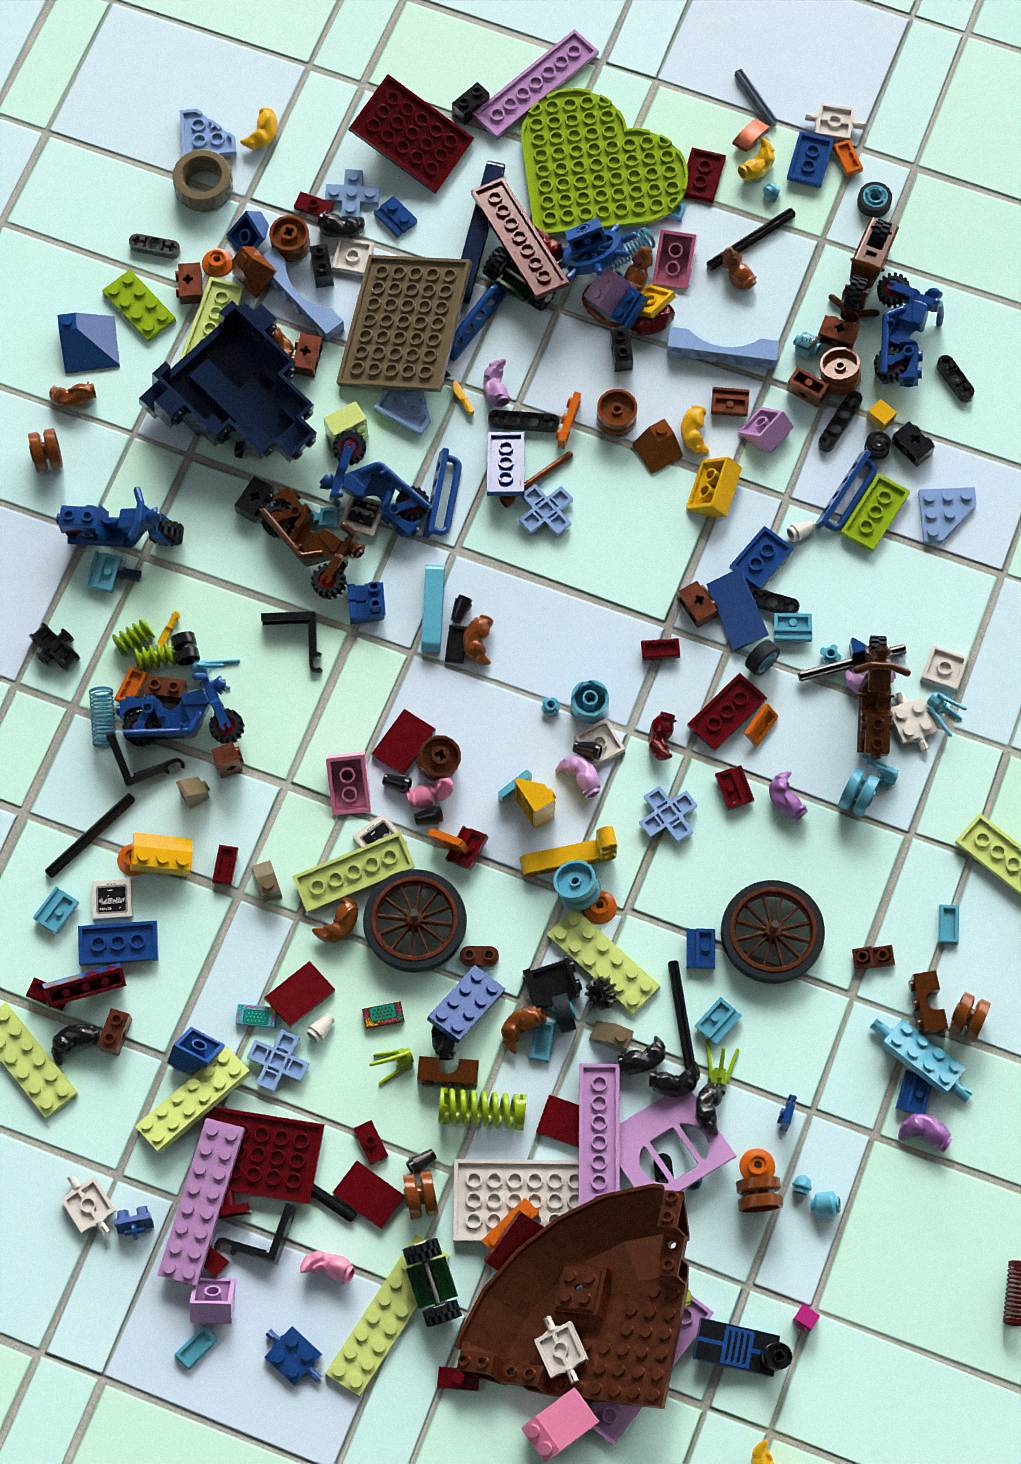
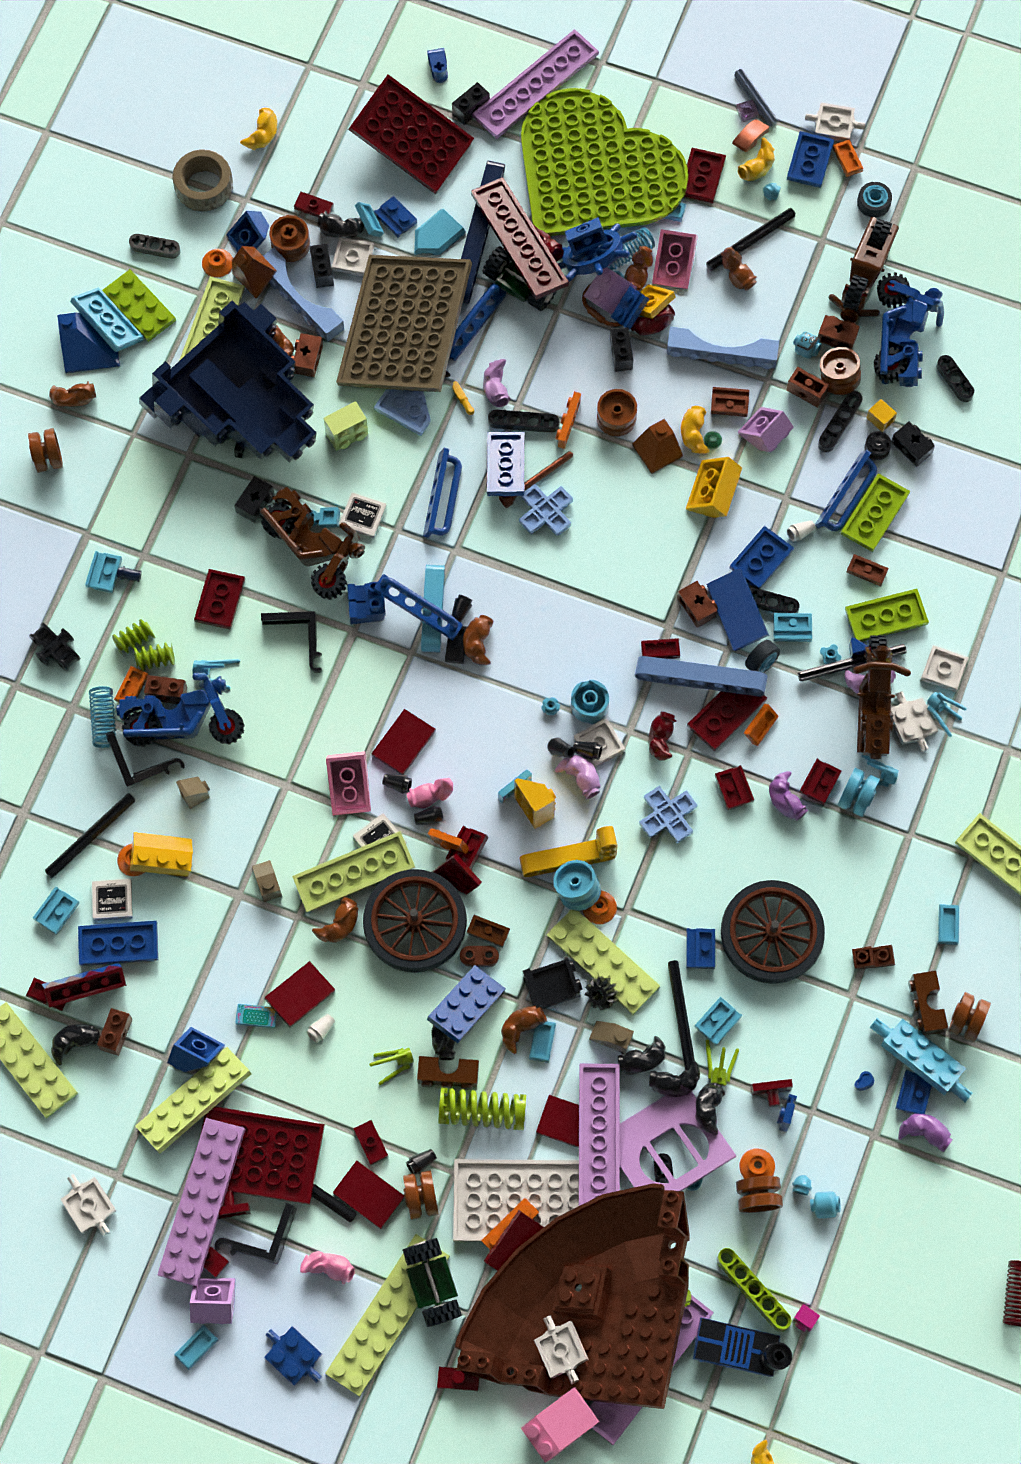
blue piece [56,486,184,548] -> none
blue hips [114,1206,154,1241] -> none
yellow piece [157,611,180,648] -> none
black wheel [171,631,200,666] -> none
copper brick [175,262,203,305] -> none
light blue plate [179,109,237,157] -> none
copper brick [211,741,244,779] -> none
dark red plate [212,844,239,886] -> none
light blue plate [247,1029,310,1093] -> none
blue piece [319,430,430,538] -> none
light blue plate [325,169,380,220] -> none
tile [362,1001,405,1029] -> none
copper wheel [416,735,461,781] -> none
black wheel [552,993,577,1033] -> none
light blue plate [918,487,977,544] -> none
none -> medium azure tile [70,287,144,352]
none -> dark red tile [194,569,246,630]
none -> medium azure tile [355,202,384,237]
none -> blue piece [373,574,463,640]
none -> medium azure tile [414,209,466,255]
none -> blue piece [427,48,448,83]
none -> dark red wing [432,853,482,895]
none -> reddish brown plate [466,915,510,948]
none -> black cone [547,737,575,758]
none -> medium blue beam [634,656,768,696]
none -> clear green plate [704,431,722,449]
none -> lime beam [717,1248,792,1332]
none -> clear purple plate [736,99,759,122]
none -> dark red tile [751,1079,793,1107]
none -> dark red plate [799,758,842,805]
none -> lime plate [845,588,929,642]
none -> copper plate [846,554,889,587]
none -> blue piece [854,1071,875,1091]

